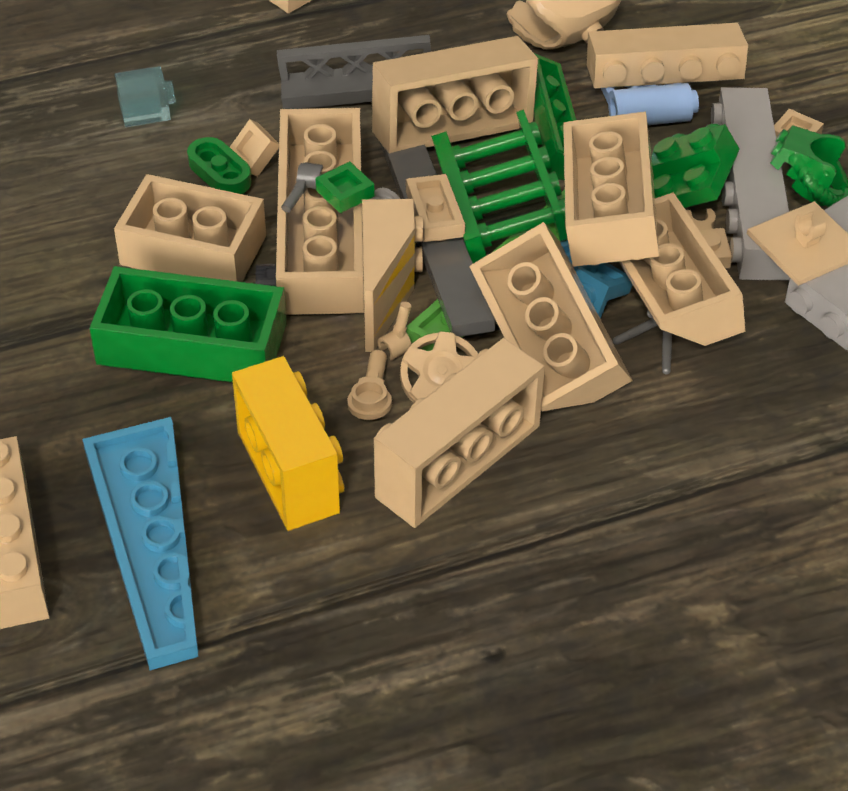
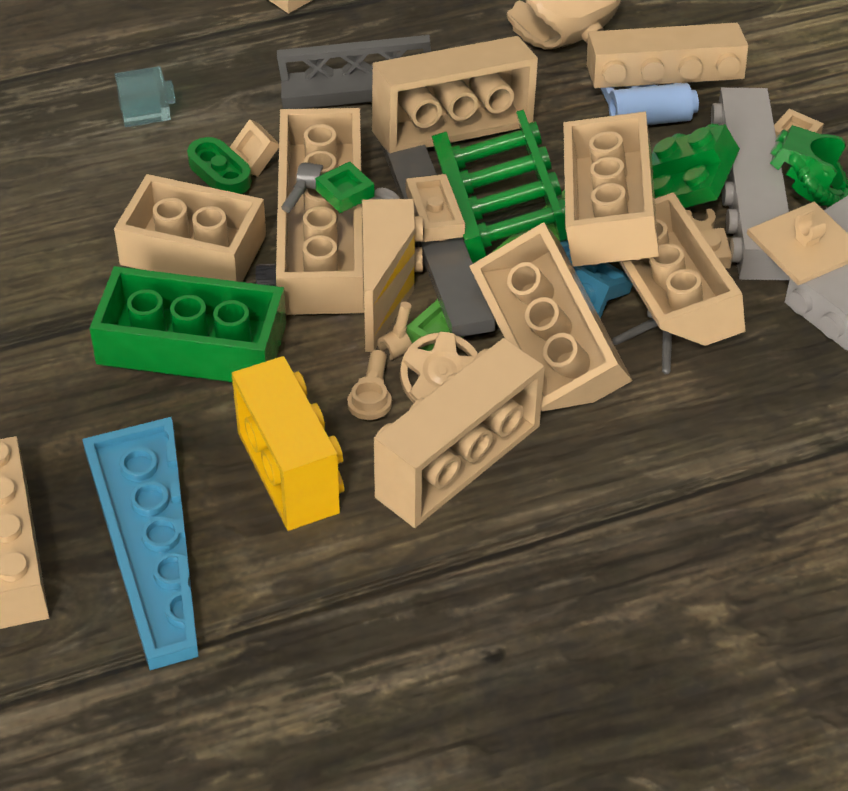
green brick [534,53,576,180] -> none

